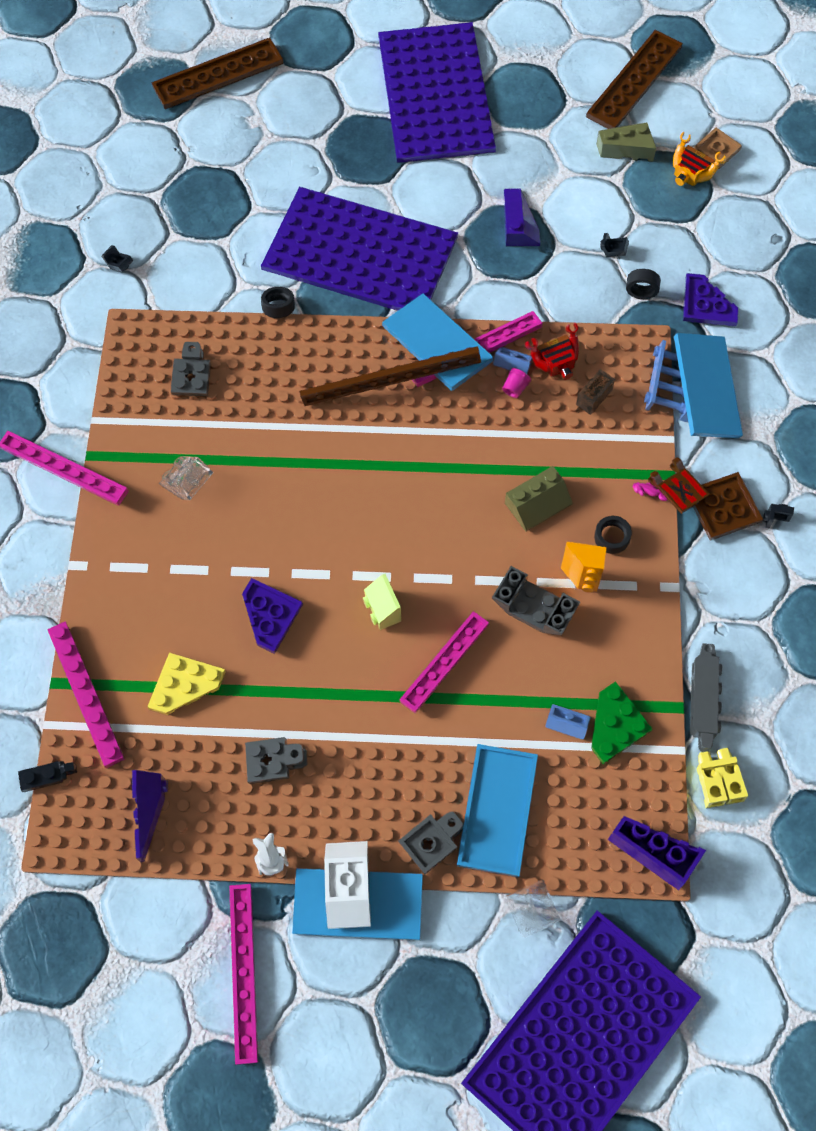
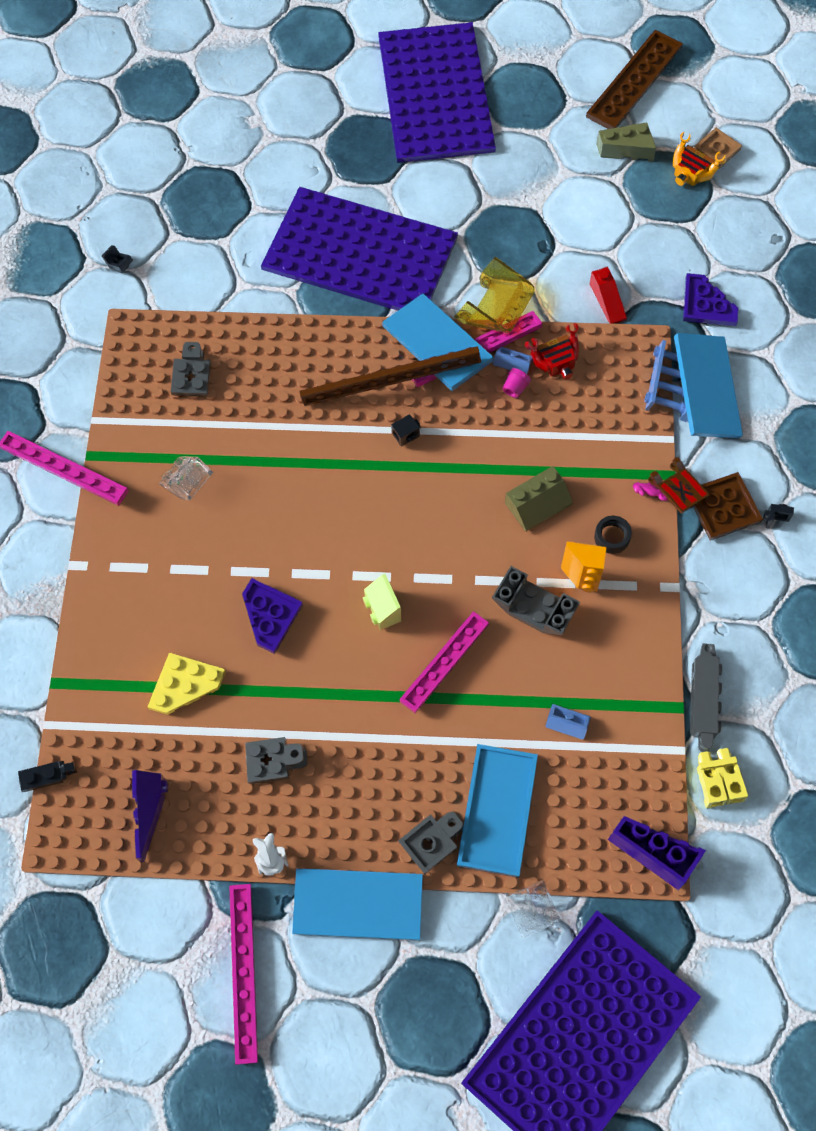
dark pink plate [47,621,125,768] -> none
reddish brown plate [151,37,284,109] -> none
black tyre [261,287,295,318] -> none
white slope [324,841,371,929] -> none
dark purple wedge [504,188,540,246] -> none
clear smoke brick [576,369,615,415] -> none
green plate [591,681,653,764] -> none
black bracket [600,233,629,257] -> none
black tyre [626,269,661,300] -> none
none -> black brick [391,414,421,447]
none -> clear yellow windscreen [454,257,535,333]
none -> red slope [589,267,627,324]

